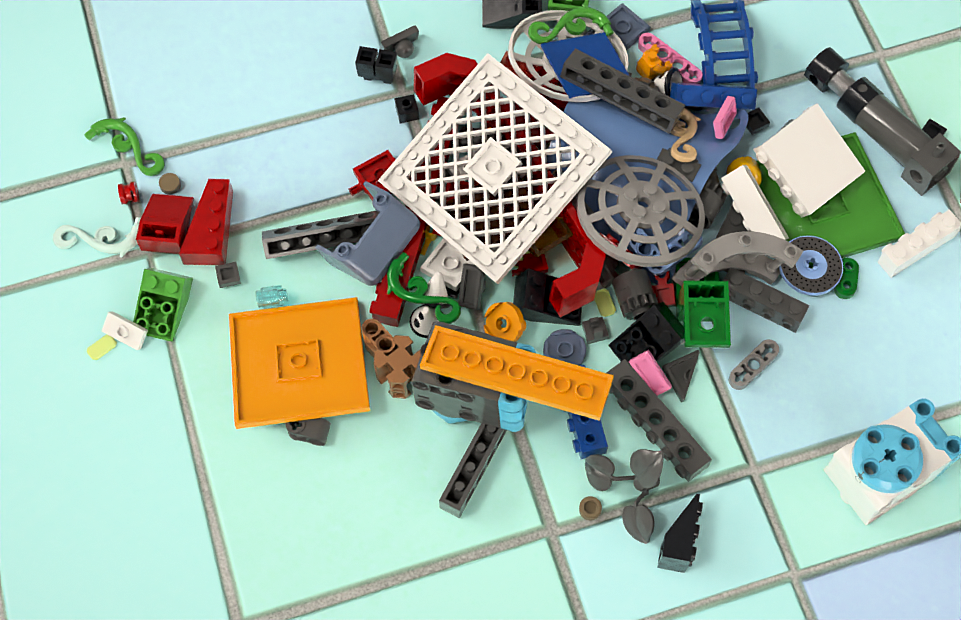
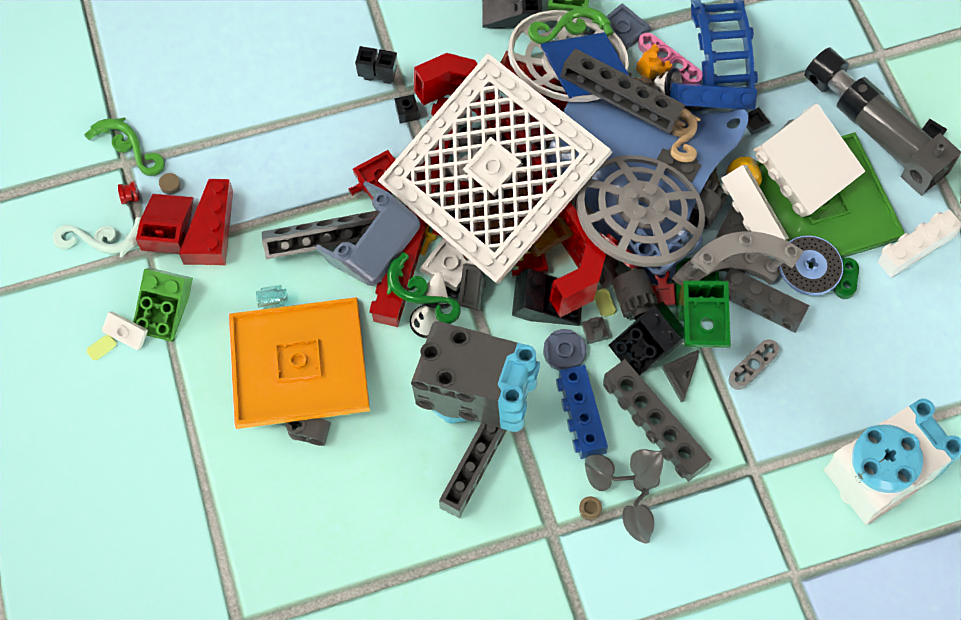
dark grey plate [215,262,241,288] -> none
medium nougat connector [362,319,421,399] -> none
dark grey tile [380,25,419,58] -> none
light orange plate [420,325,614,421] -> none
light orange plate [484,302,526,342] -> none
bright pink tile [629,350,672,396] -> none
black slope [657,494,703,573] -> none
bright pink tile [713,96,737,139] -> none

